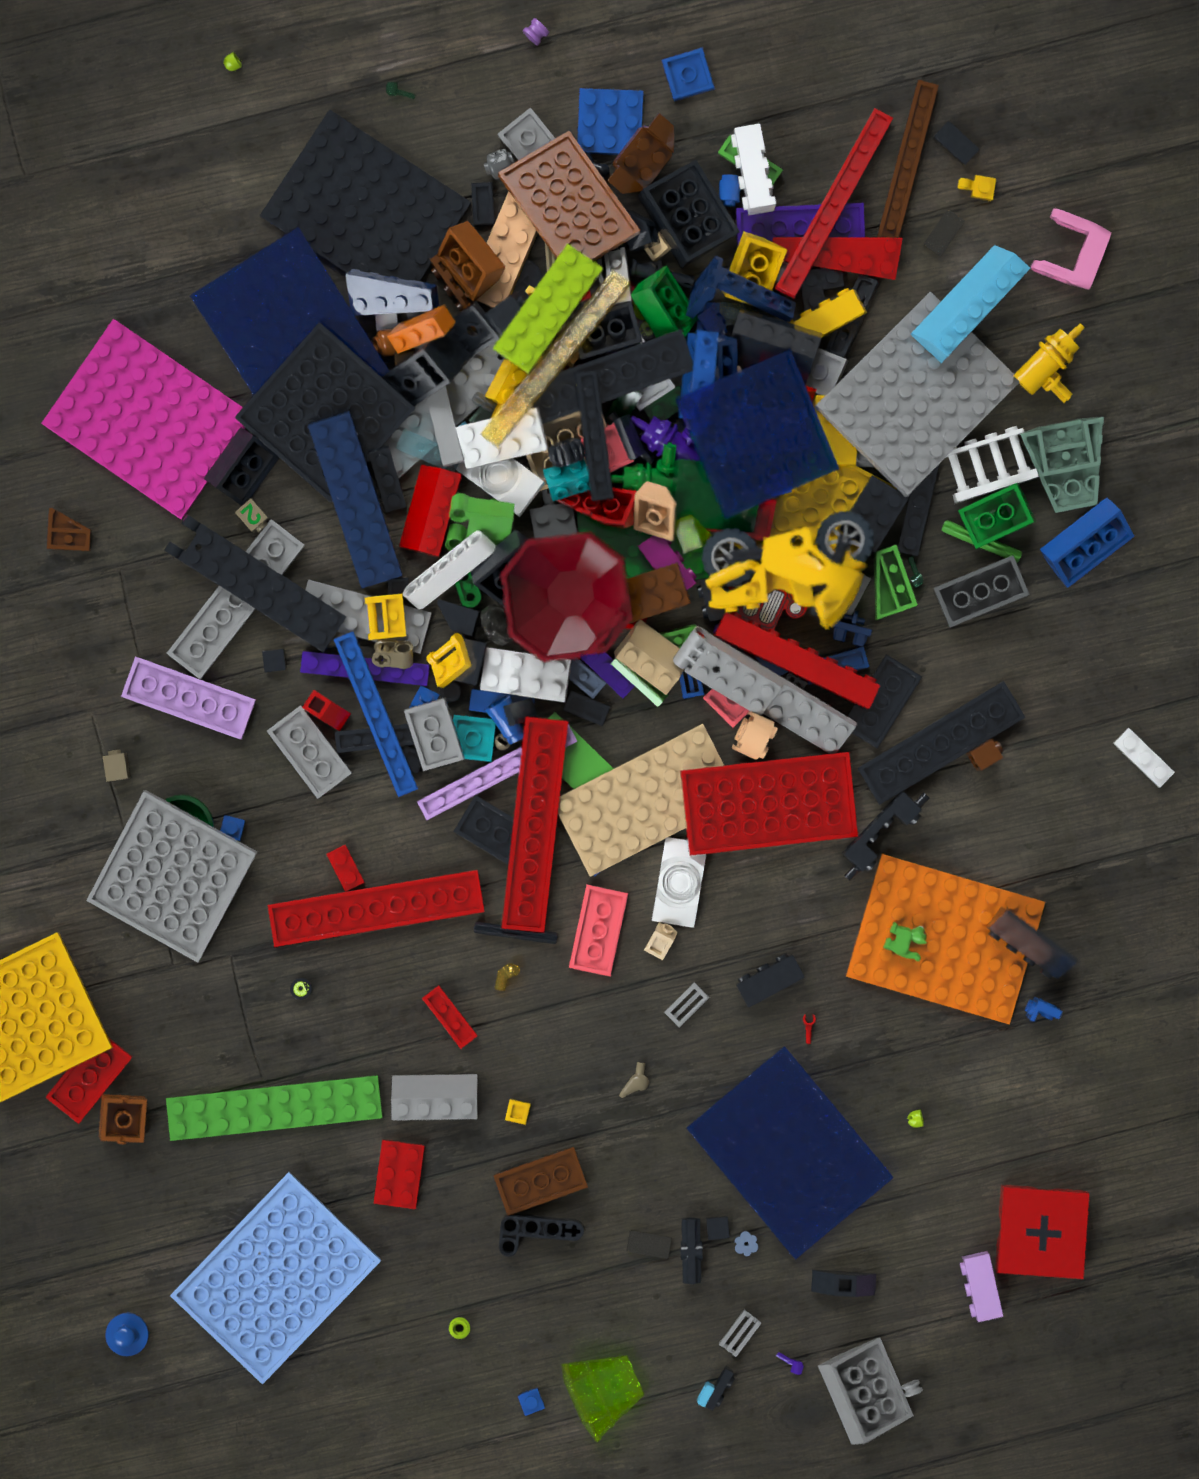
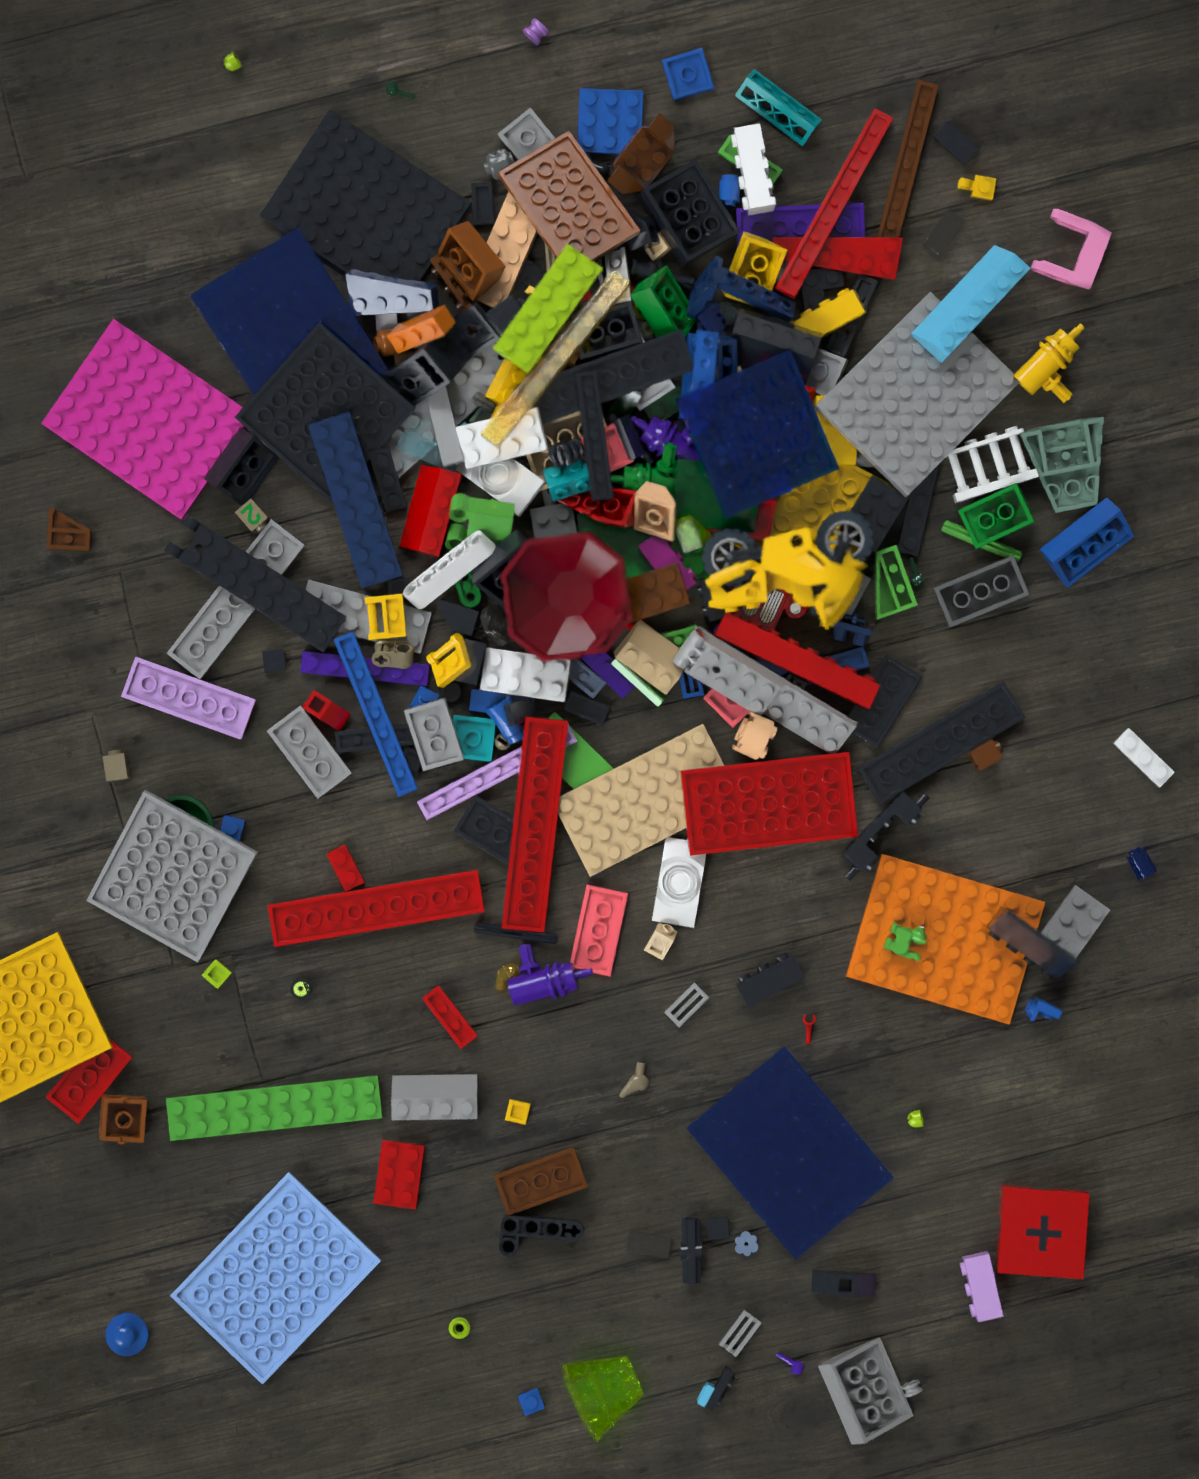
none -> lime plate [202,959,232,989]
none -> dark purple piece [508,944,593,1006]
none -> teal fence [735,69,822,146]
none -> light grey plate [1041,885,1110,958]
none -> clear blue brick [1126,846,1157,880]

